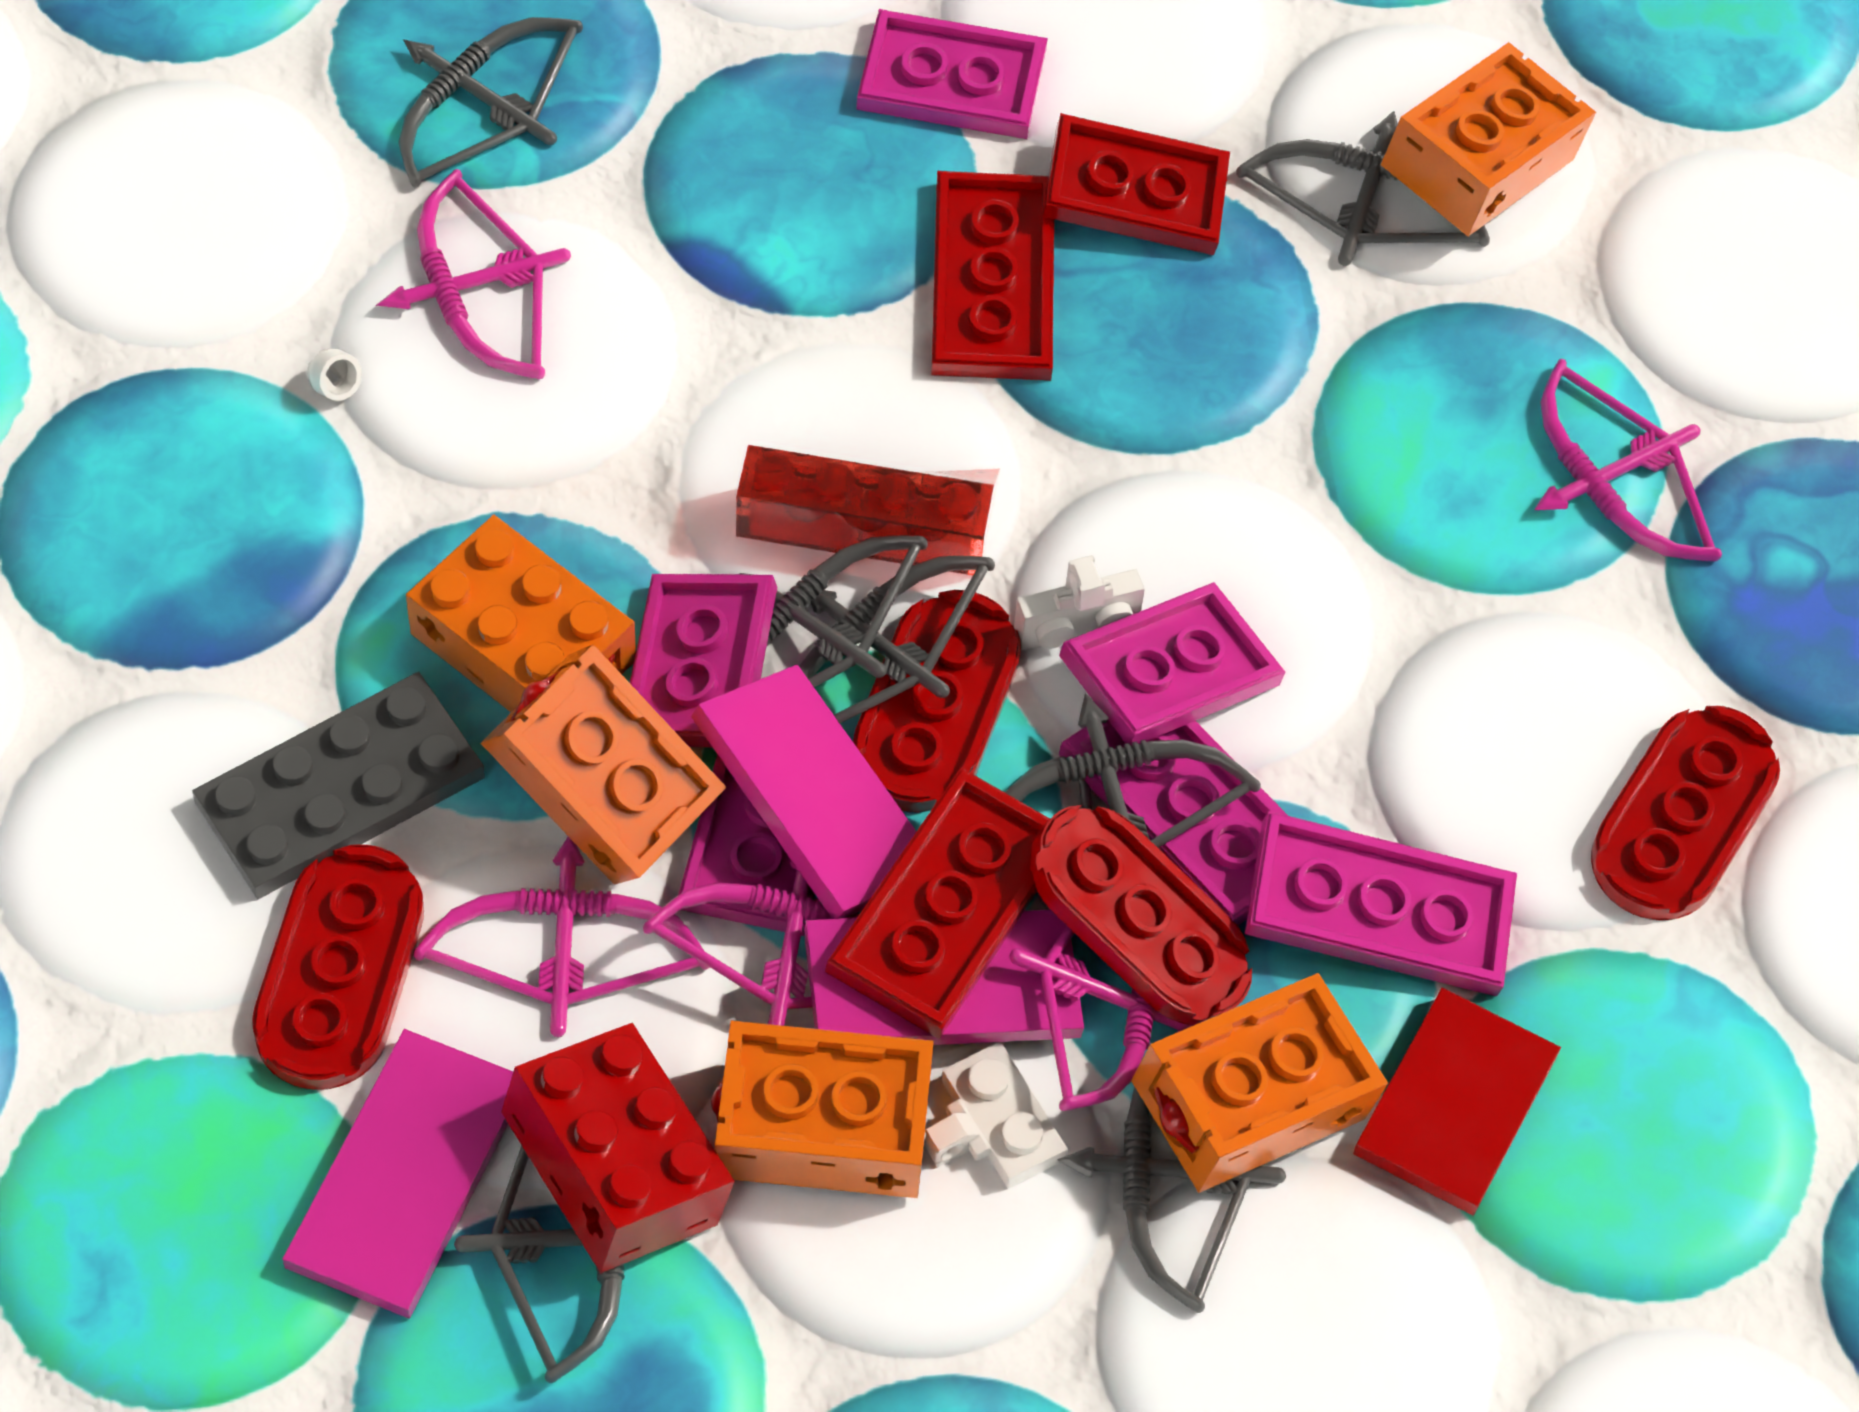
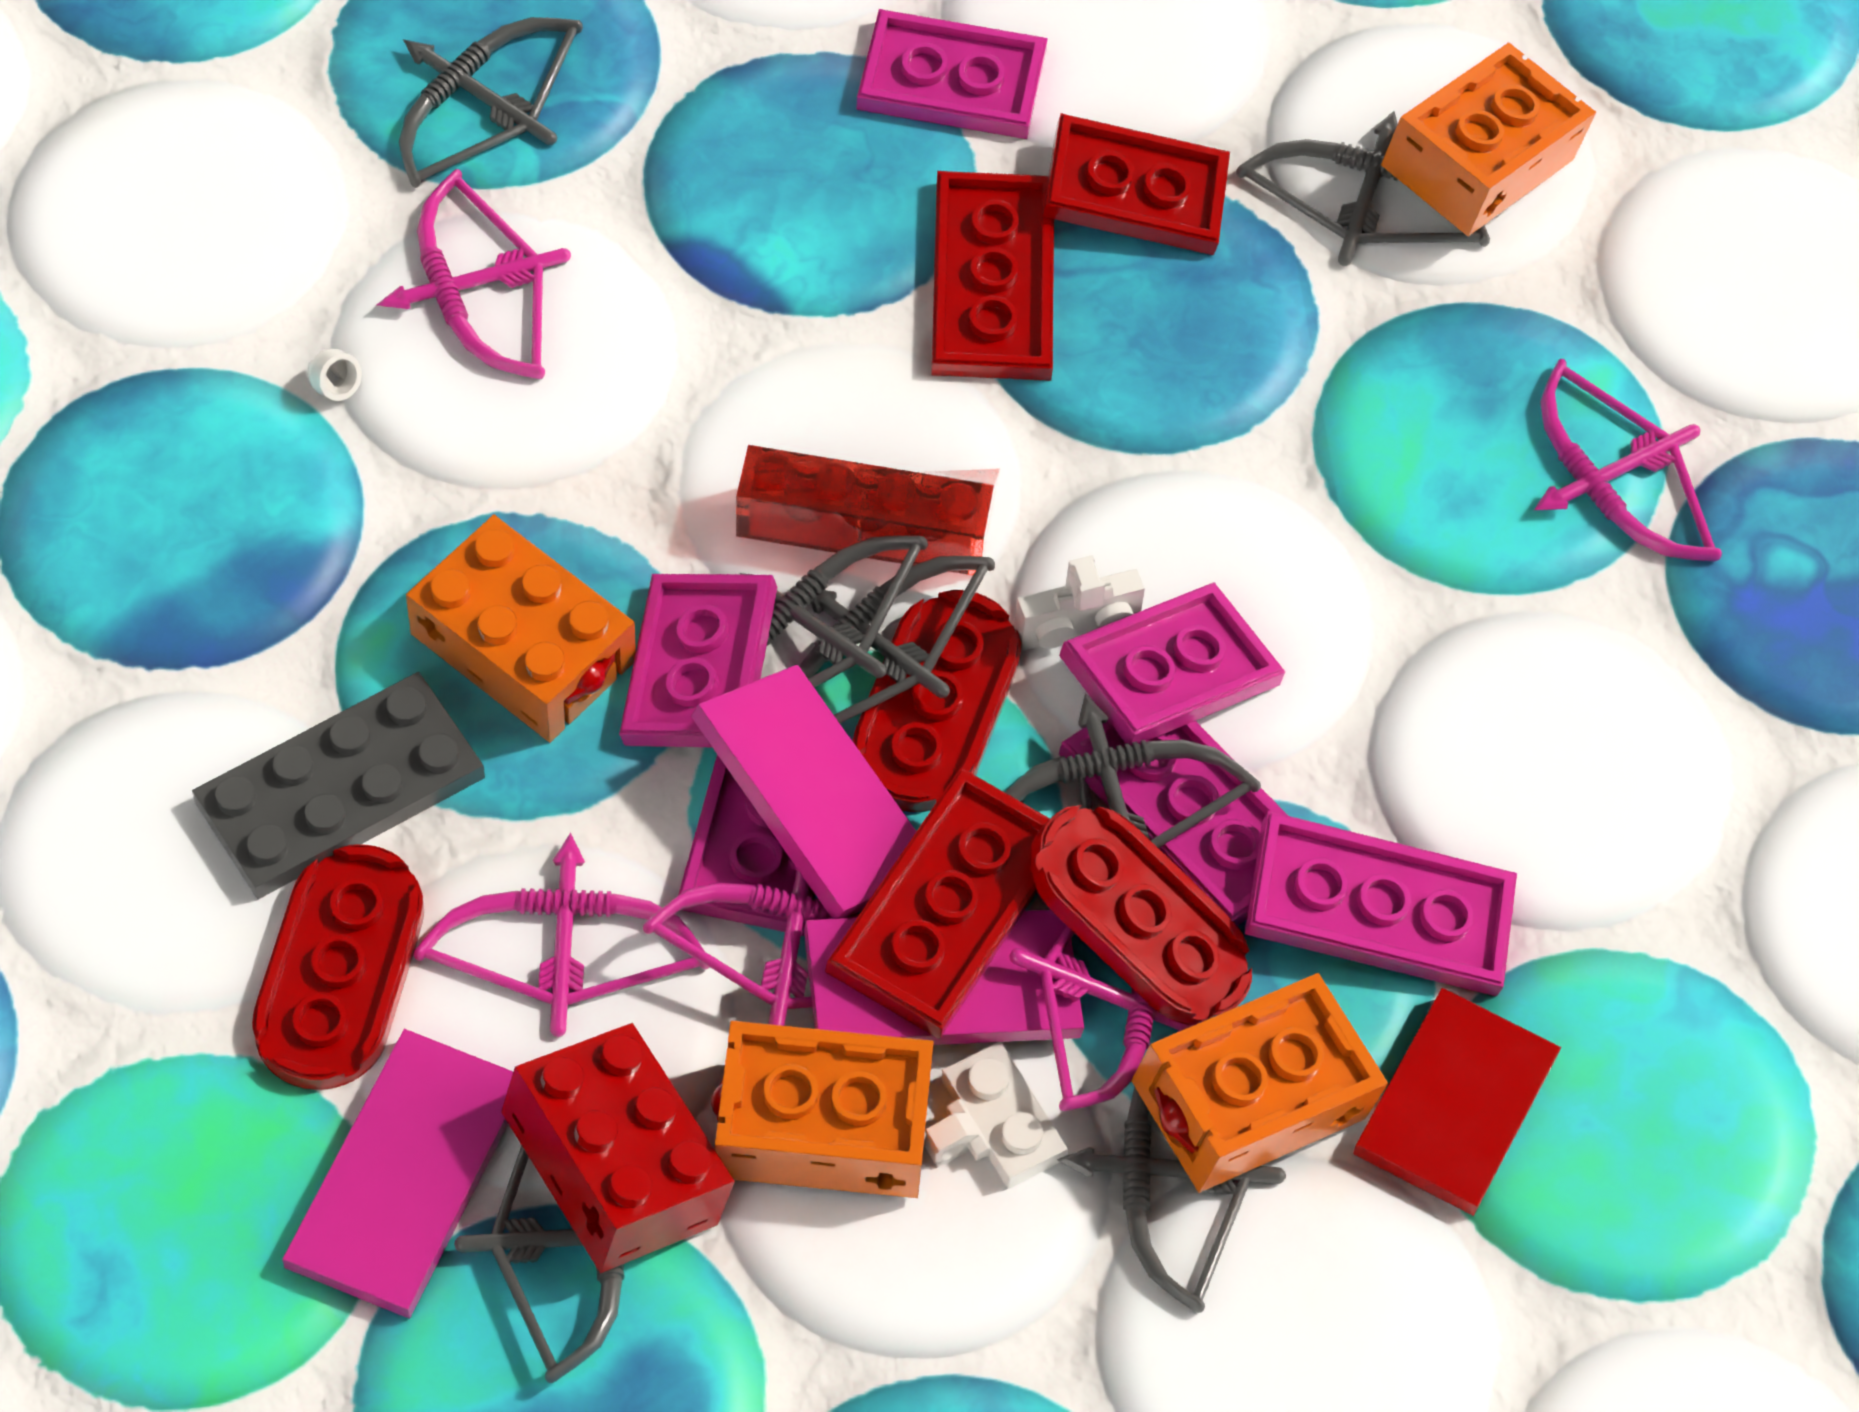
orange piece [481,644,726,885] -> none
red tile [1591,706,1780,920] -> none

